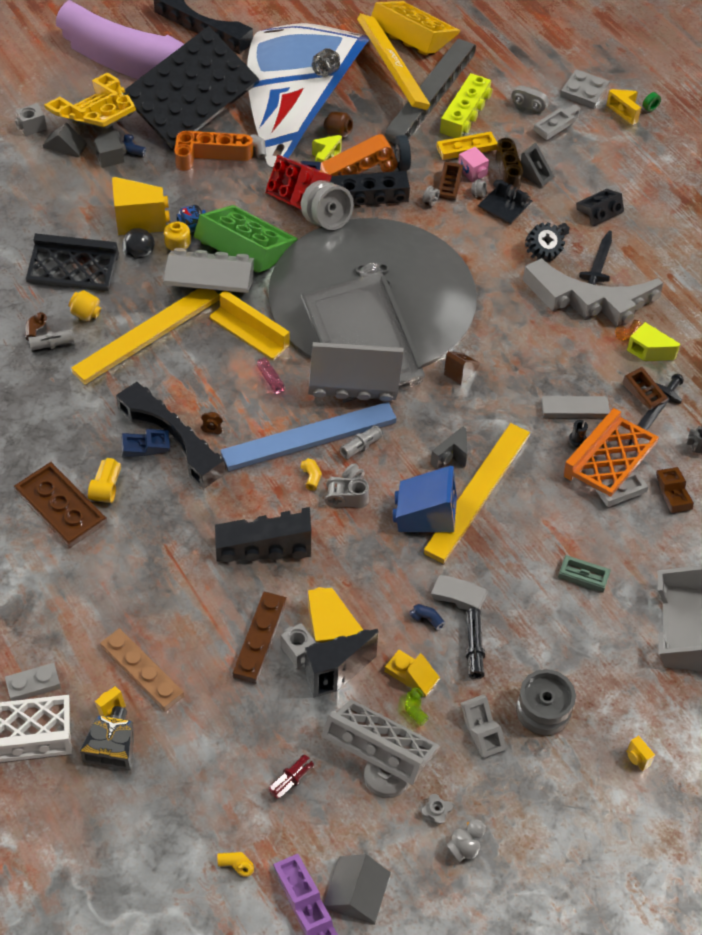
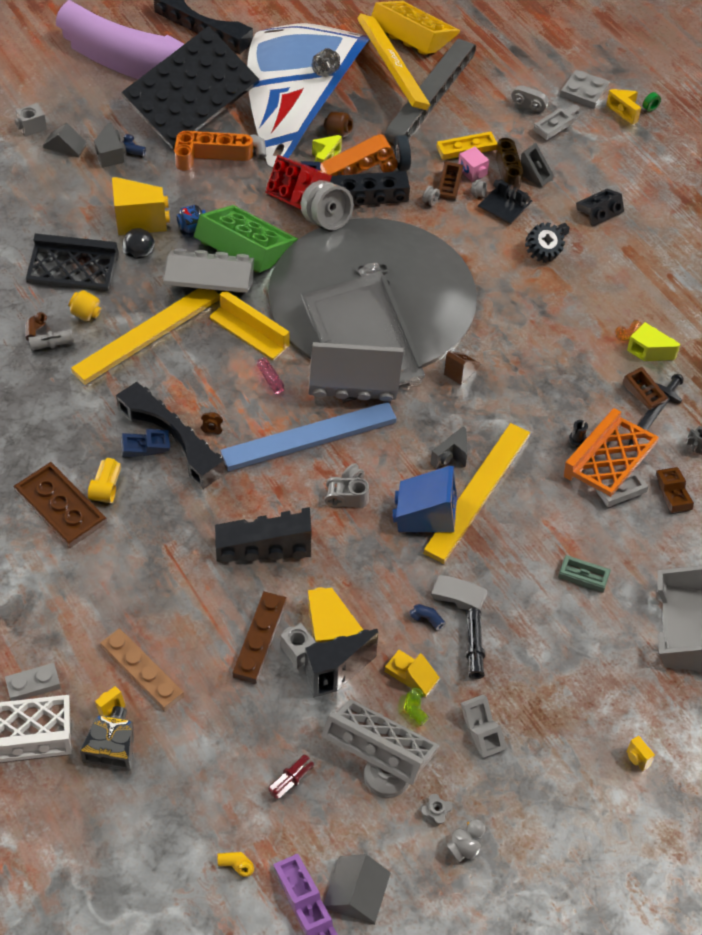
yellow wedge [44,73,136,129] -> none
yellow head [164,222,191,251] -> none
yellow arm [300,458,322,491] -> none
light grey pin [340,425,383,459] -> none
neon yellow brick [440,73,493,138] -> none
dark grey wheel [516,669,576,736] -> none
light grey arch [523,258,663,327] -> none
light grey tile [541,396,610,418] -> none
black sword [579,230,612,285] -> none

